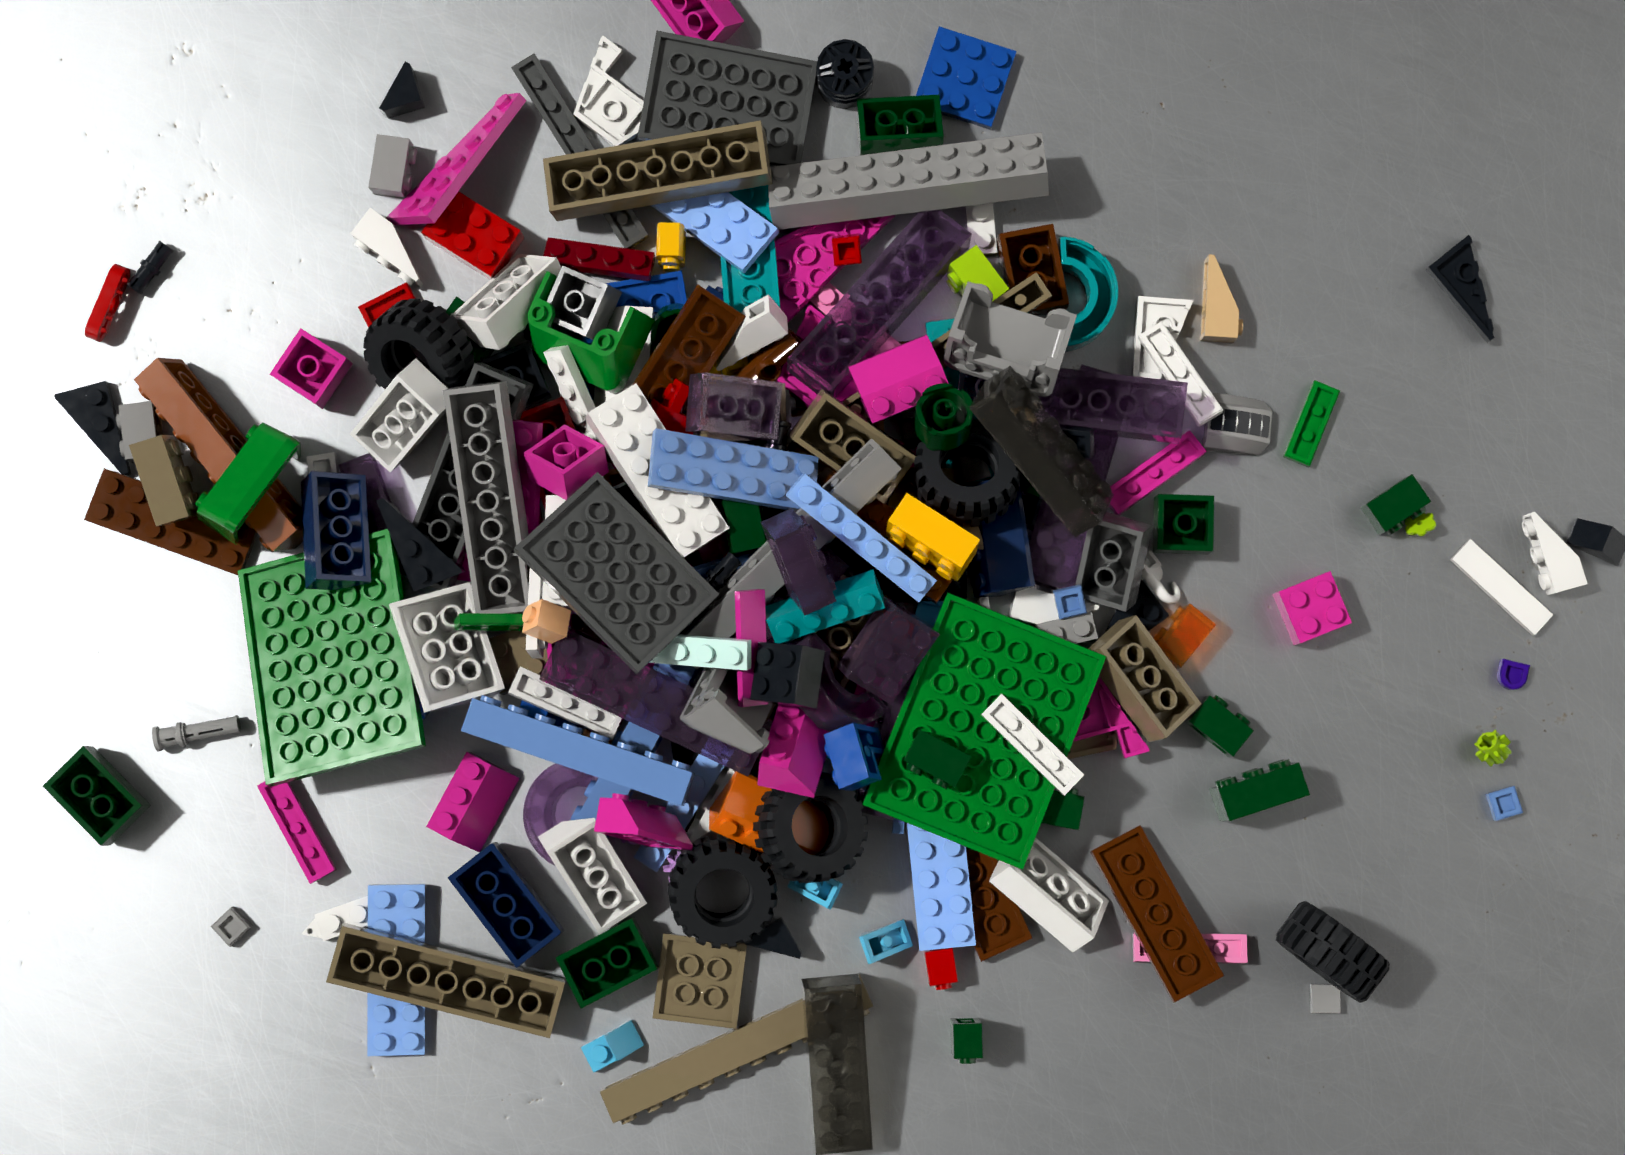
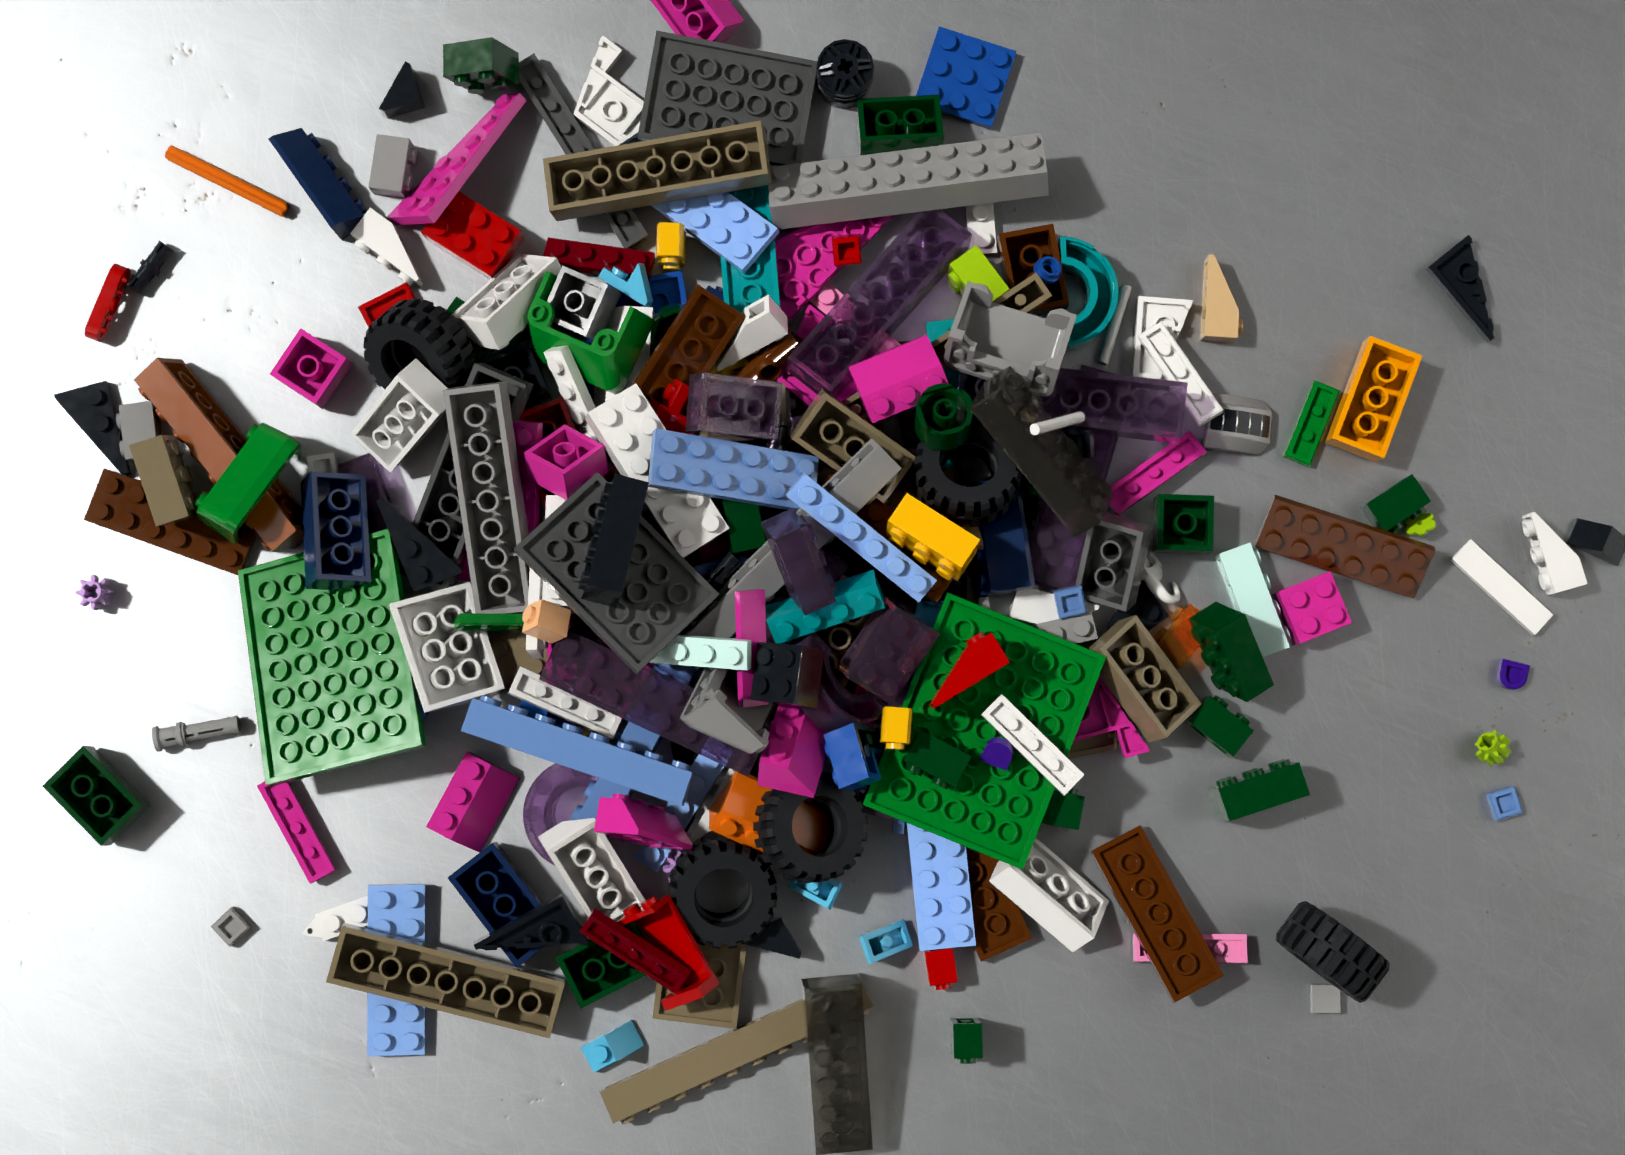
none -> lavender gear [75,575,114,610]
none -> orange axle [165,145,290,217]
none -> dark blue slope [268,128,367,240]
none -> dark green brick [443,37,519,94]
none -> black wing [473,893,589,951]
none -> black brick [578,474,649,607]
none -> dark red plate [579,908,691,994]
none -> medium azure slope [598,263,653,307]
none -> red panel [616,894,720,1011]
none -> yellow brick [880,707,913,750]
none -> red slope [929,631,1010,710]
none -> dark purple tile [980,737,1014,771]
none -> white bar [1030,411,1085,435]
none -> blue plate [1034,256,1061,284]
none -> white bar [1098,284,1132,366]
none -> dark green brick [1189,602,1274,702]
none -> light aqua brick [1214,543,1291,657]
none -> reddish brown plate [1255,495,1435,598]
none -> light orange brick [1325,336,1422,463]

